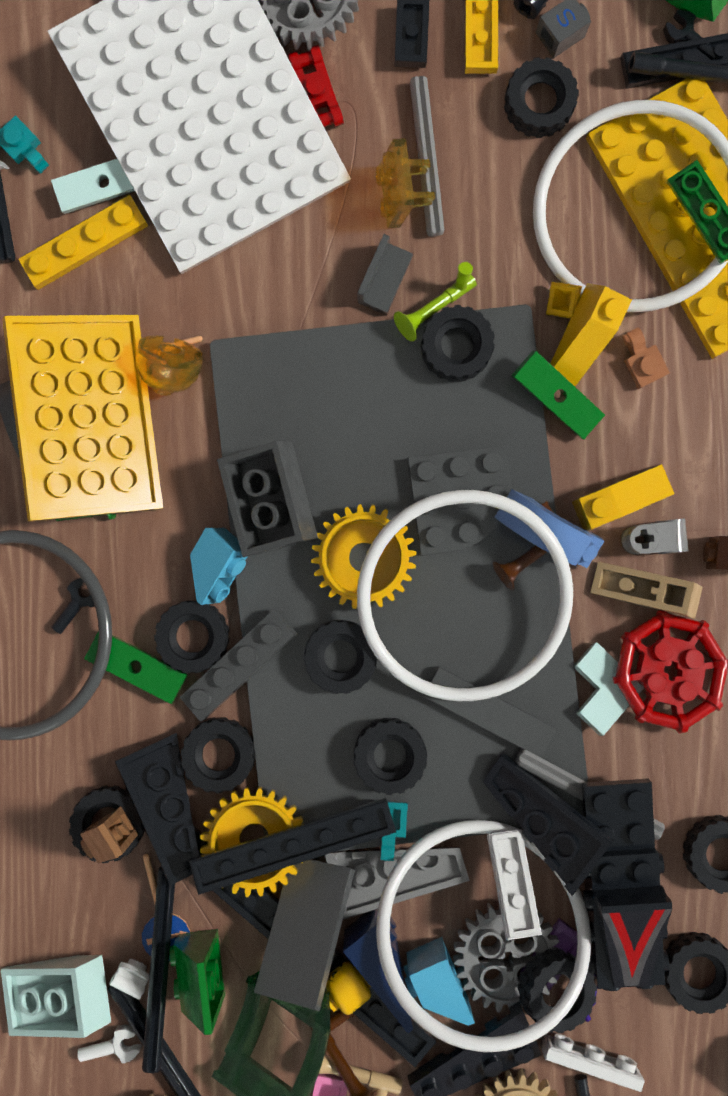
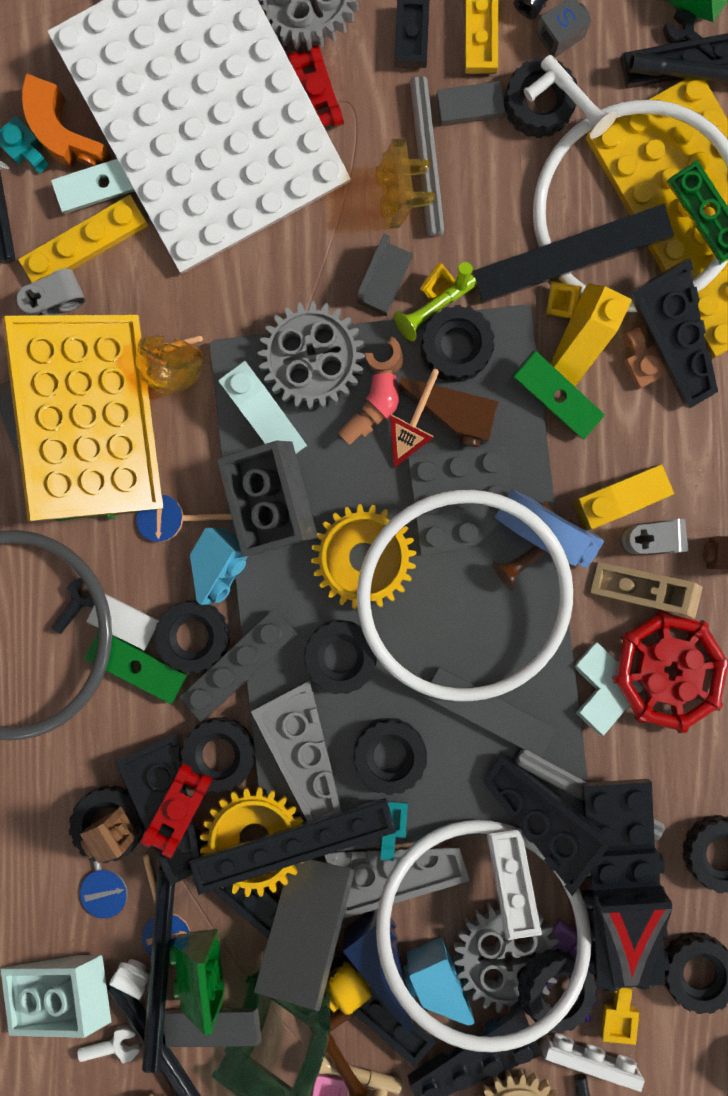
none -> light grey piece [16,268,86,316]
none -> orange arch [22,73,111,169]
none -> blue piece [80,861,128,918]
none -> white tile [86,593,160,651]
none -> blue piece [136,494,233,543]
none -> red plate [140,763,213,859]
none -> dark grey tile [164,1007,262,1047]
none -> light aqua slope [218,361,307,454]
none -> light grey wing [251,680,342,822]
none -> light grey gear [258,301,365,410]
none -> nougat piece [337,336,404,445]
none -> piece [390,369,439,468]
none -> reddish brown slope [399,377,499,447]
none -> yellow slope [420,262,456,301]
none -> dark grey tile [436,81,505,126]
none -> black tile [473,204,674,304]
none -> white piece [523,55,618,139]
none -> yellow plate [600,987,639,1045]
none -> black wing [628,258,718,408]

